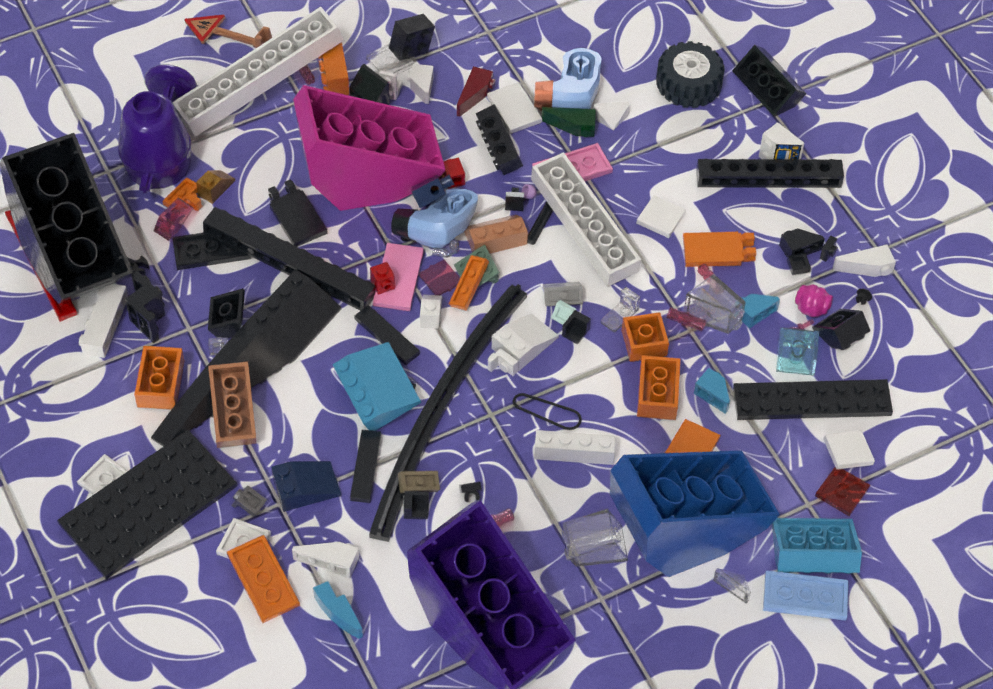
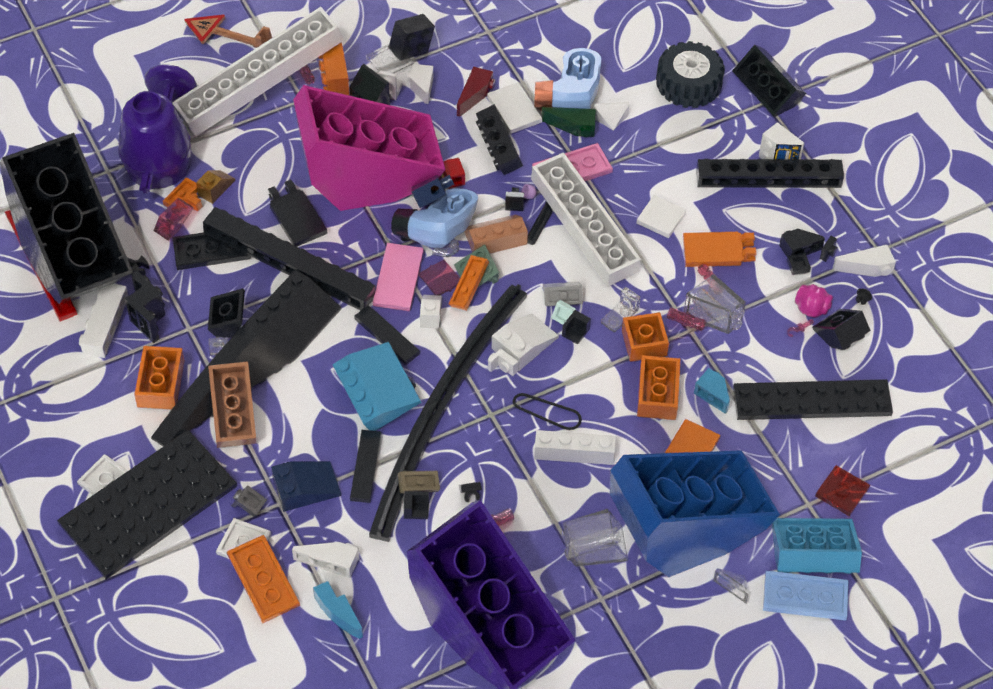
red brick [370,262,395,295] -> none
dark azure slope [735,294,780,329] -> none
clear light blue slope [776,327,819,376] -> none
white tile [823,430,875,469] -> none

